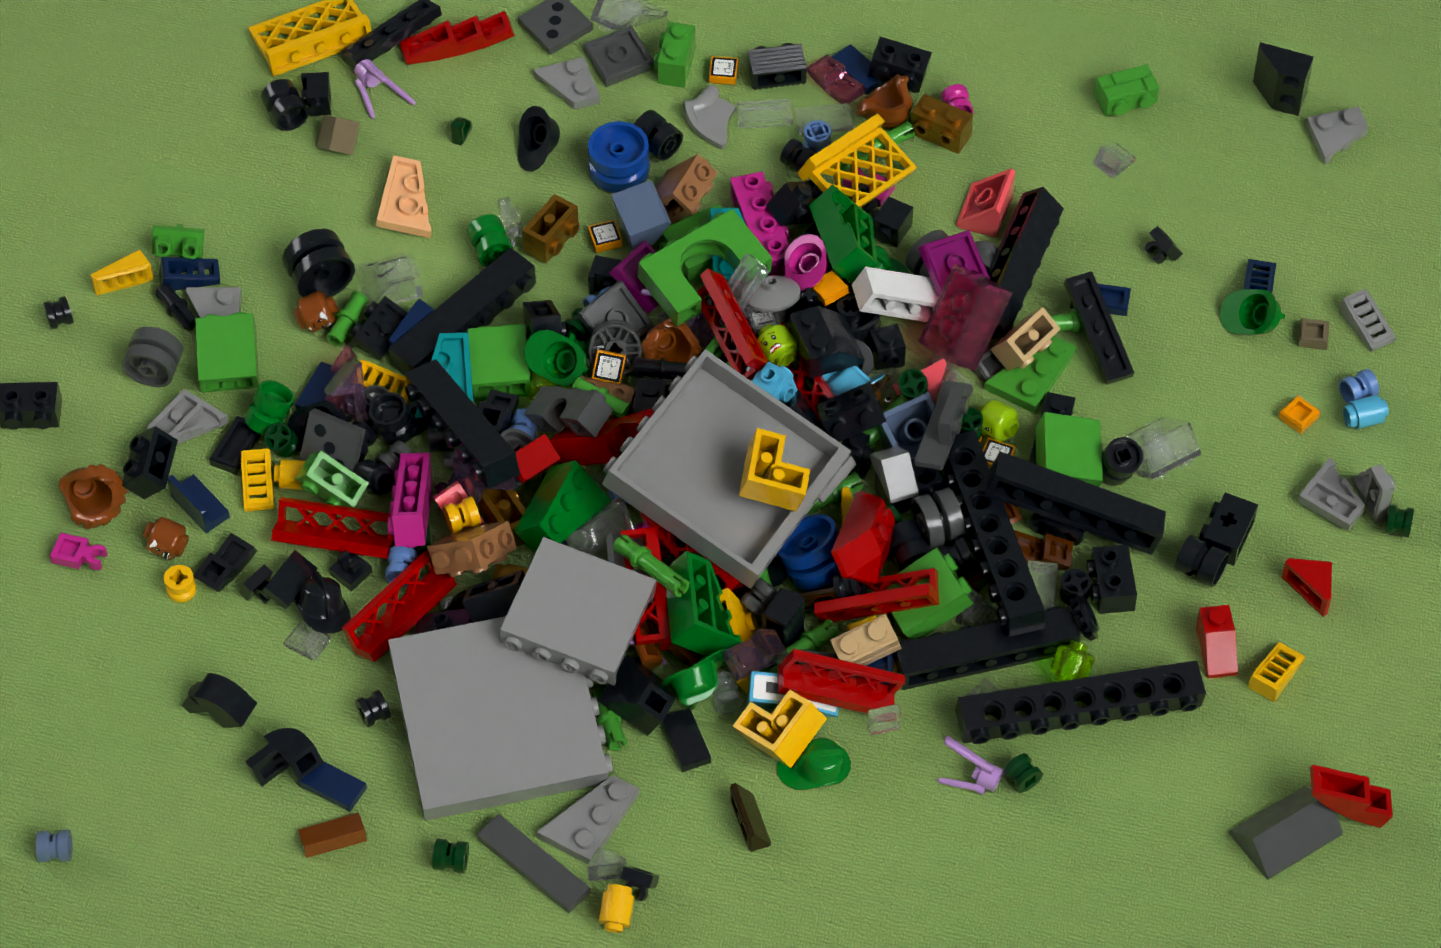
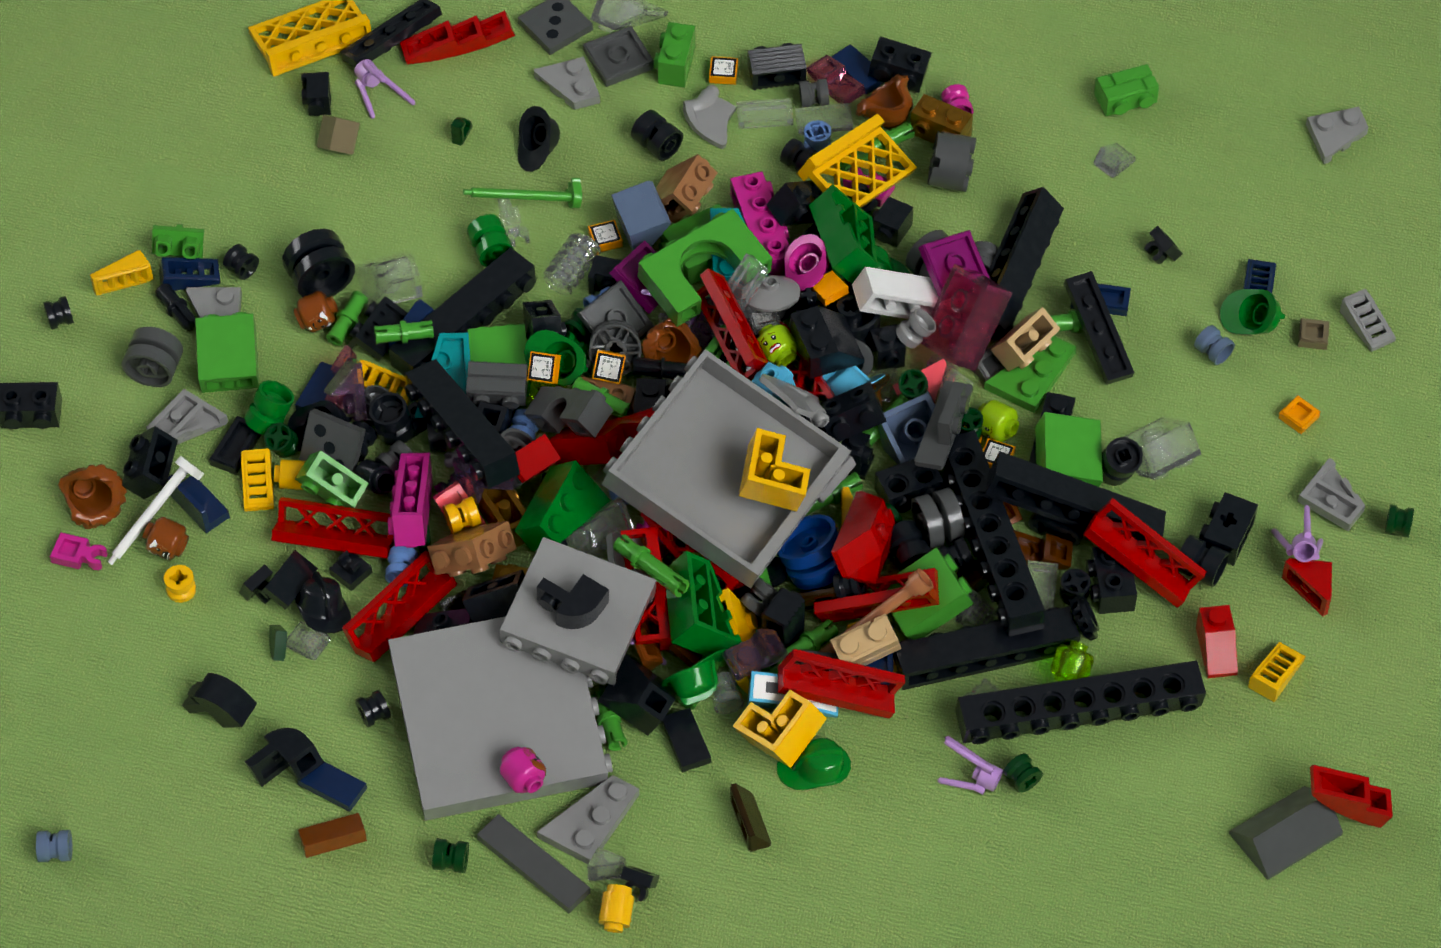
black slope [193,533,257,592] -> none
black wheel [261,79,309,131] -> none
light nougat wing [376,155,431,239] -> none
pearl gold brick [522,194,580,264] -> none
blue wheel [588,121,650,193] -> none
clear tile [867,704,901,735] -> none
slope [870,446,918,504] -> none
coral slope [956,168,1015,238] -> none
black slope [1253,42,1314,116] -> none
medium blue wheel [1339,369,1380,405] -> none
medium azure brick [1343,395,1389,430] -> none
light grey wing [1351,464,1395,524] -> none
none -> white piece [108,455,204,565]
none -> black wheel [223,244,259,280]
none -> dark green tile [269,625,288,661]
none -> bright green pin [374,320,434,344]
none -> bright green piece [463,178,582,208]
none -> dark grey brick [466,361,528,409]
none -> dark pink head [500,747,546,794]
none -> tile [527,351,561,384]
none -> black brick [537,574,609,629]
none -> clear piece [544,233,601,295]
none -> light grey arm [759,374,829,428]
none -> dark grey wheel [799,78,829,108]
none -> nougat piece [819,568,933,653]
none -> light grey wheel [896,308,936,348]
none -> dark grey brick [927,131,976,192]
none -> red fence [1083,498,1207,608]
none -> sand blue wheel [1194,325,1235,365]
none -> lavender plant [1271,505,1324,562]

